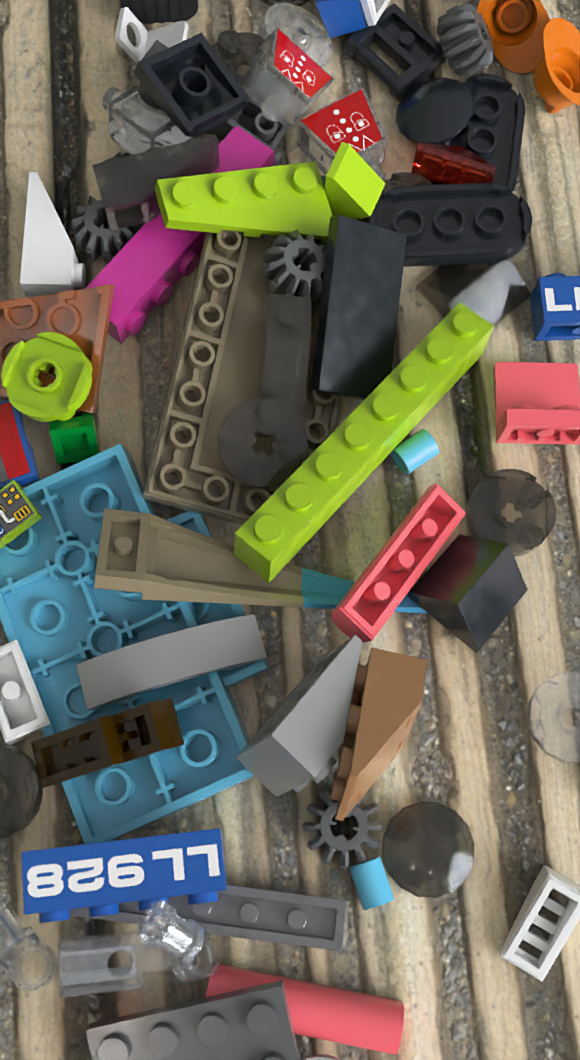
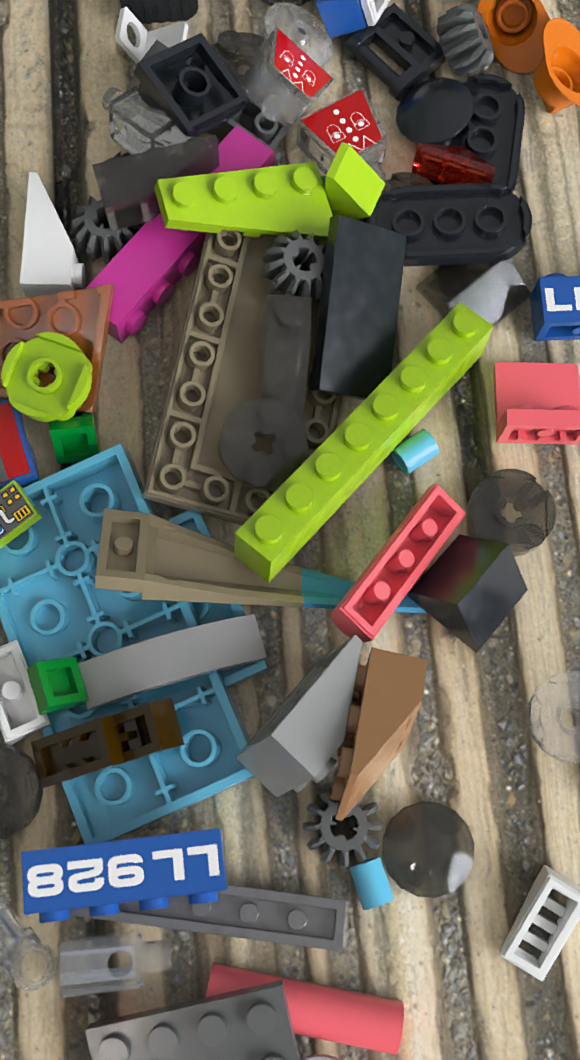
clear connector [137,900,219,983] -> none
none -> green tile [26,656,89,715]

